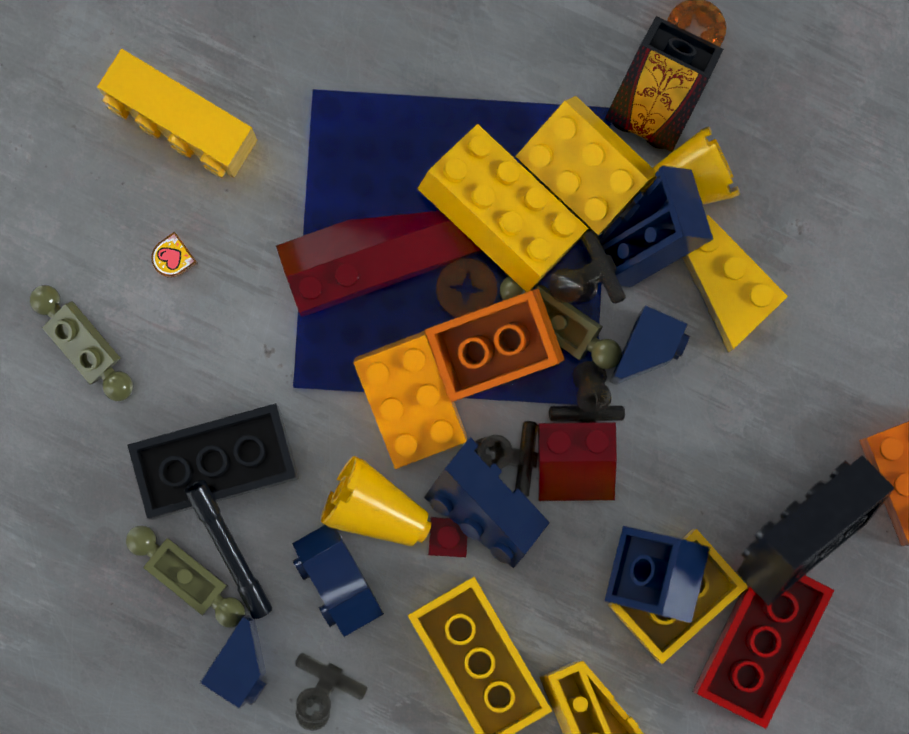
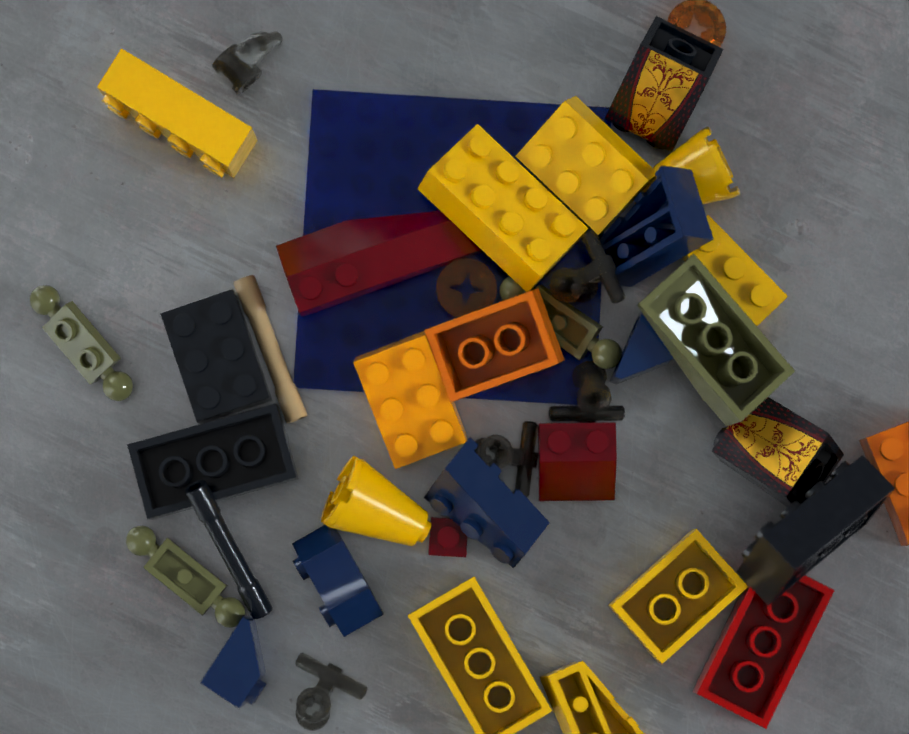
tile [151,231,197,278] -> none
dark blue slope [604,526,710,623] -> none
none -> black brick [160,289,272,424]
none -> clear smoke piece [212,31,282,95]
none -> tan piece [233,275,308,424]
none -> olive slope [637,254,795,427]
none -> slope [712,397,844,507]

